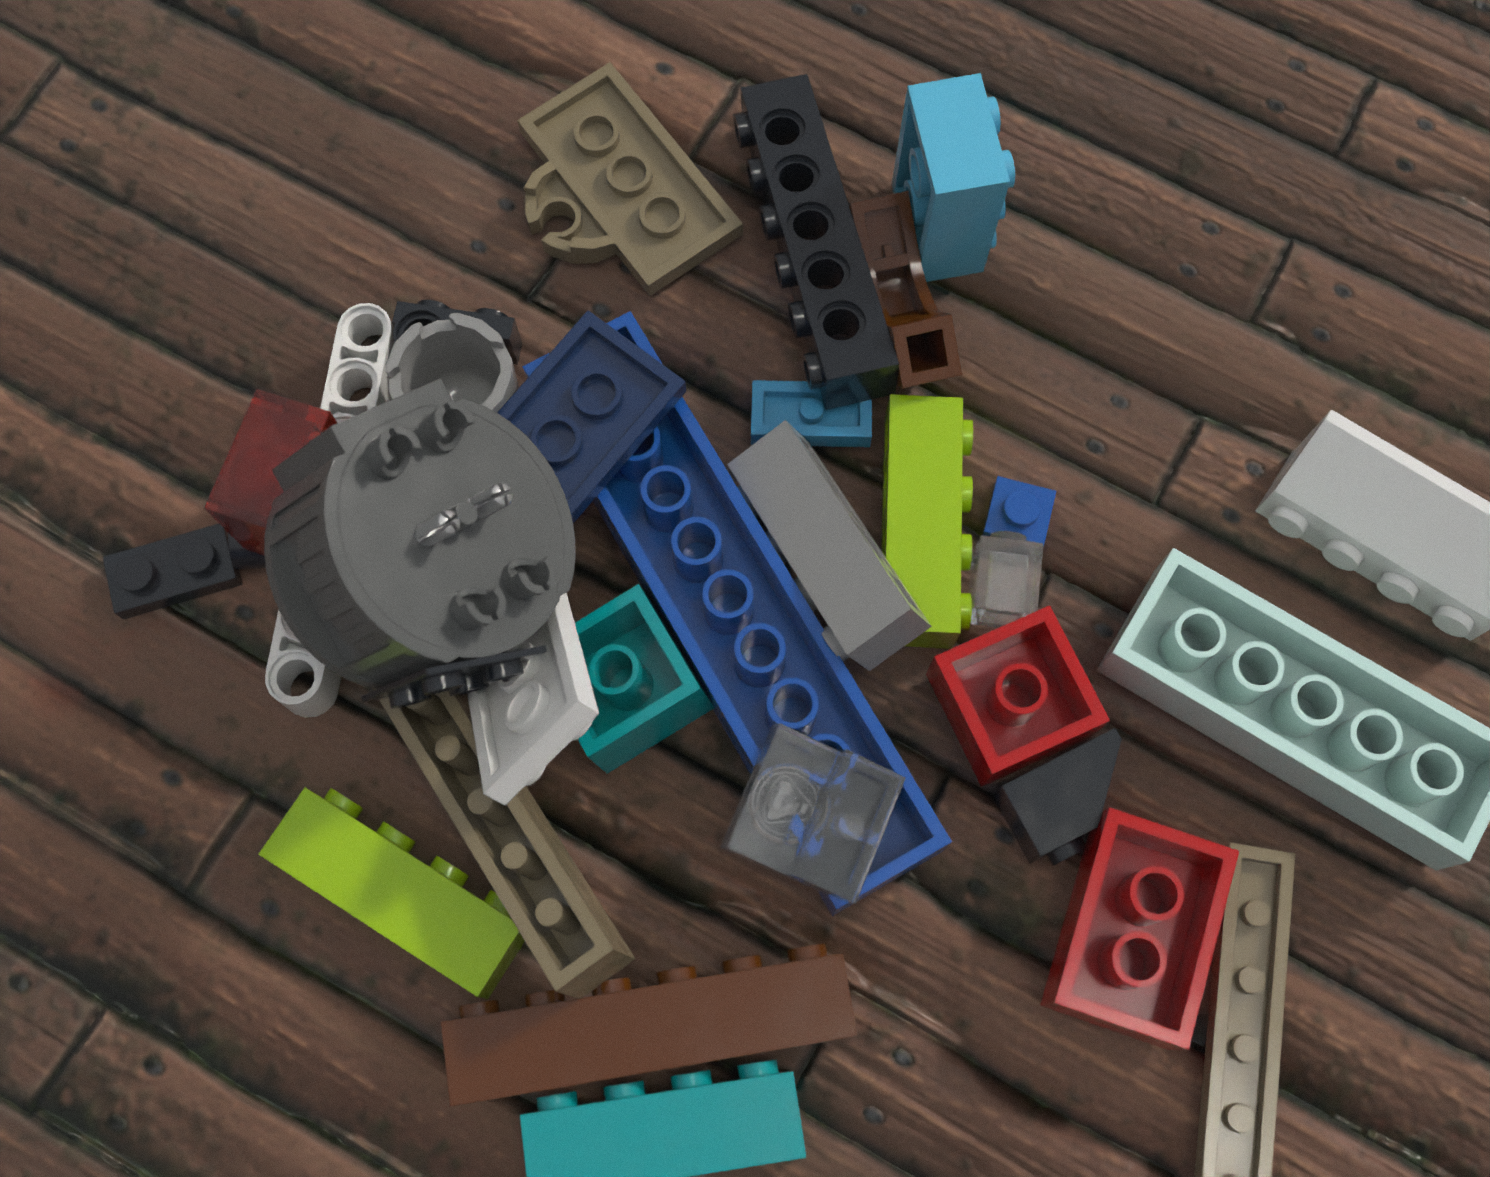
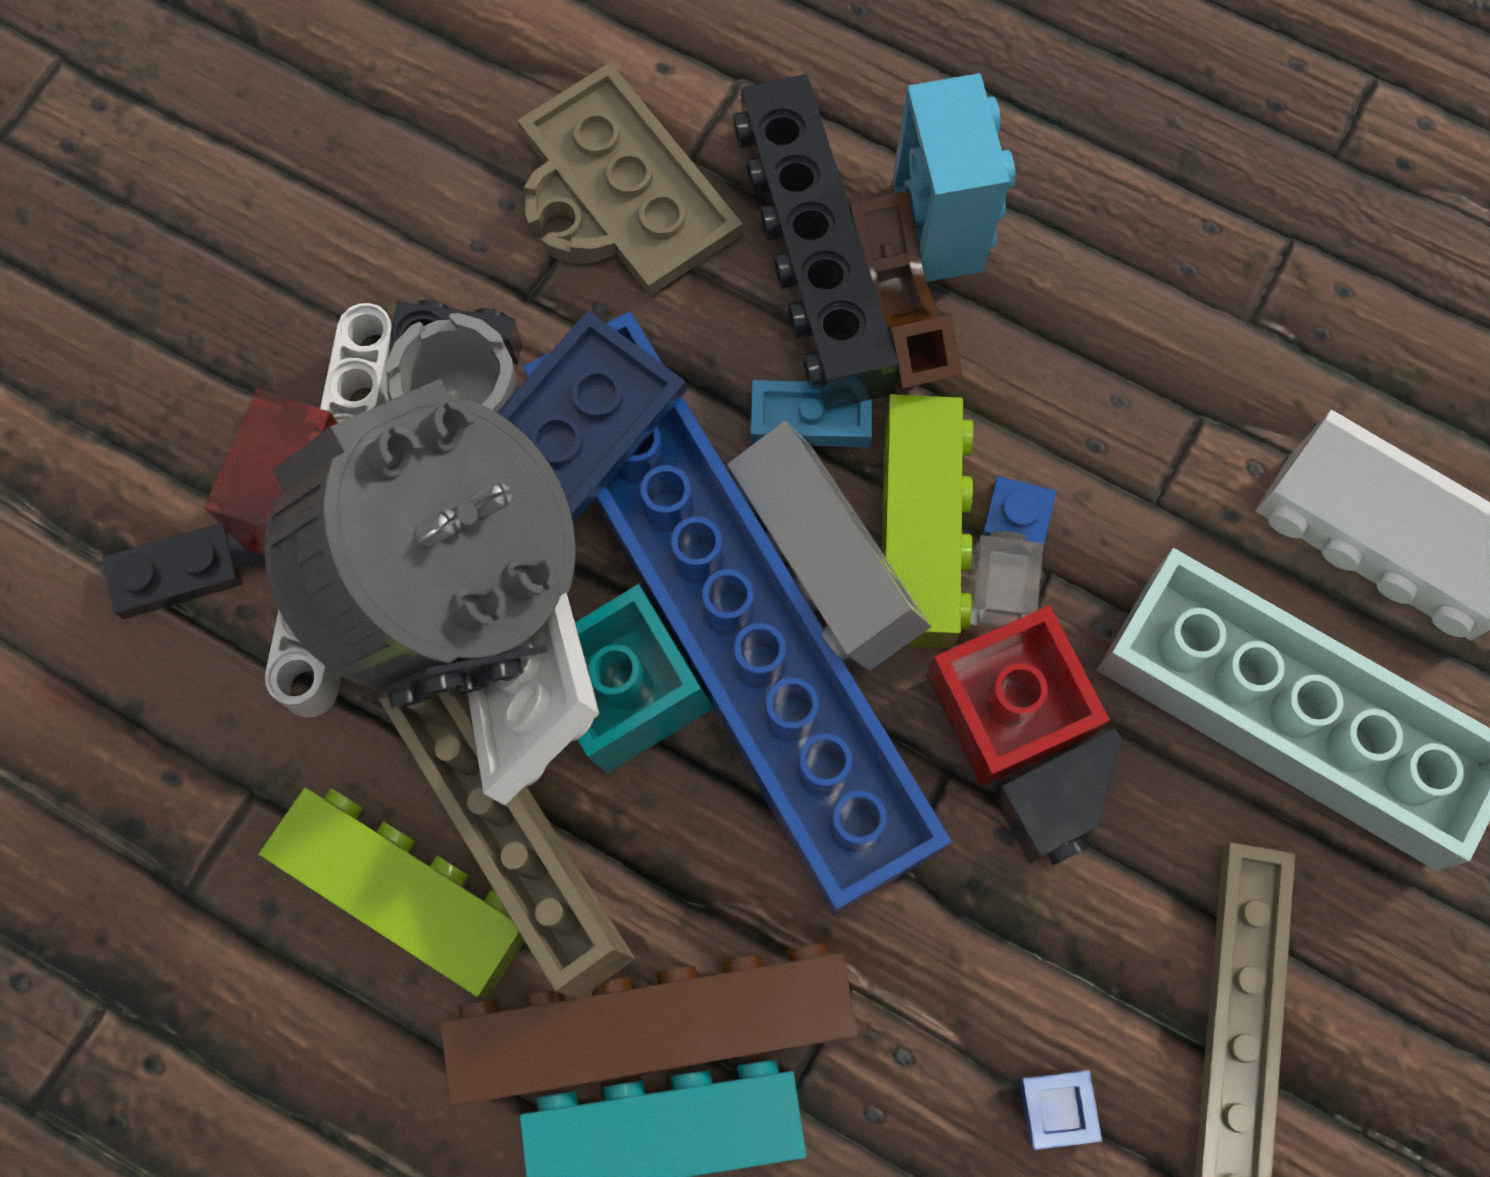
clear slope [720,723,906,904] -> none
red brick [1040,807,1240,1050] -> none
none -> plate [1019,1070,1102,1150]

